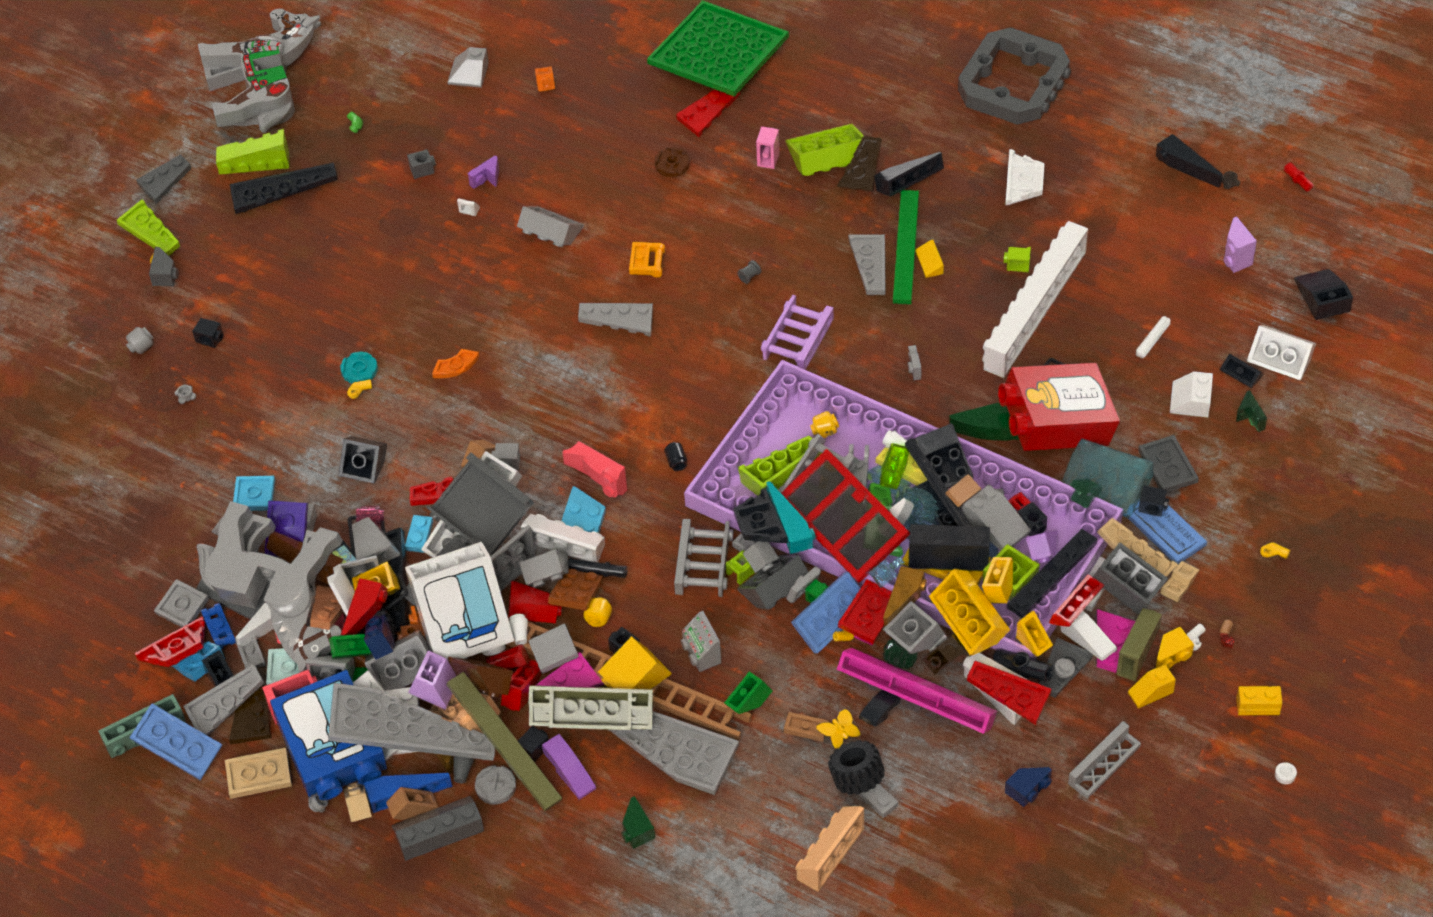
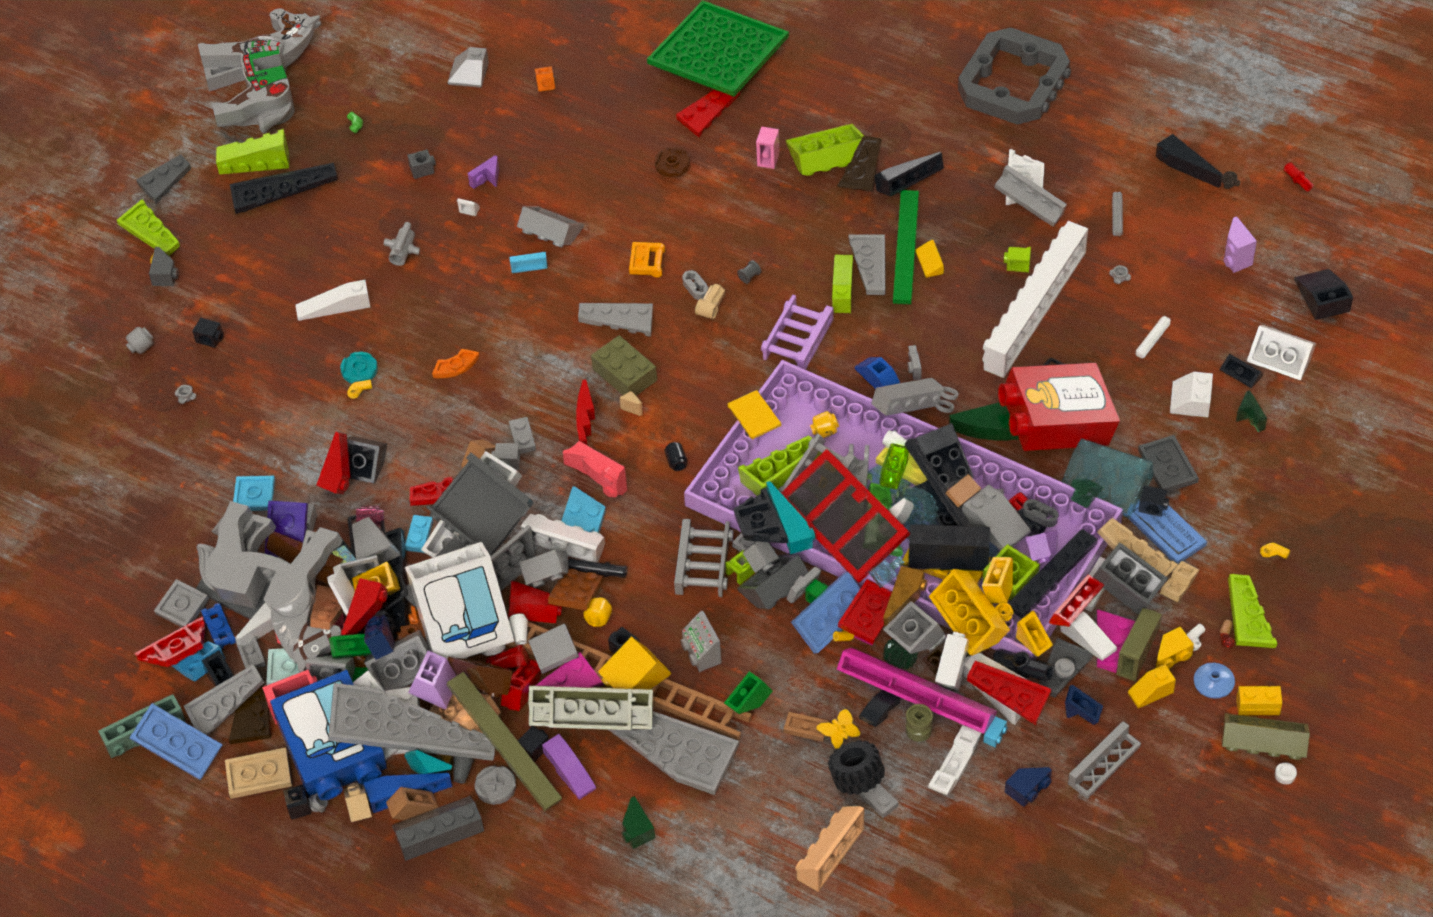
none -> black slope [283,784,311,820]
none -> white slope [296,280,370,321]
none -> red slope [316,431,350,495]
none -> light grey pin [383,222,420,266]
none -> teal slope [404,750,452,774]
none -> light grey plate [509,417,536,454]
none -> medium azure tile [510,252,548,273]
none -> red slope [576,379,595,446]
none -> olive brick [591,335,657,396]
none -> tan slope [620,391,643,416]
none -> light grey beam [682,270,708,300]
none -> tan piece [695,284,725,319]
none -> yellow piece [727,390,782,439]
none -> lime slope [832,255,853,313]
none -> blue slope [855,357,900,389]
none -> light grey hinge [871,378,959,416]
none -> olive wheel [905,704,933,742]
none -> white slope [928,725,981,795]
none -> white slope [935,632,969,691]
none -> medium azure piece [984,716,1008,747]
none -> light grey fence [994,165,1067,227]
none -> yellow plate [995,603,1014,621]
none -> dark grey beam [1023,499,1059,527]
none -> dark blue slope [1065,685,1103,725]
none -> light grey plate [1109,265,1131,284]
none -> light grey axle [1112,192,1123,236]
none -> medium blue dish [1194,663,1235,699]
none -> olive slope [1222,713,1310,760]
none -> lime wing [1228,574,1278,648]

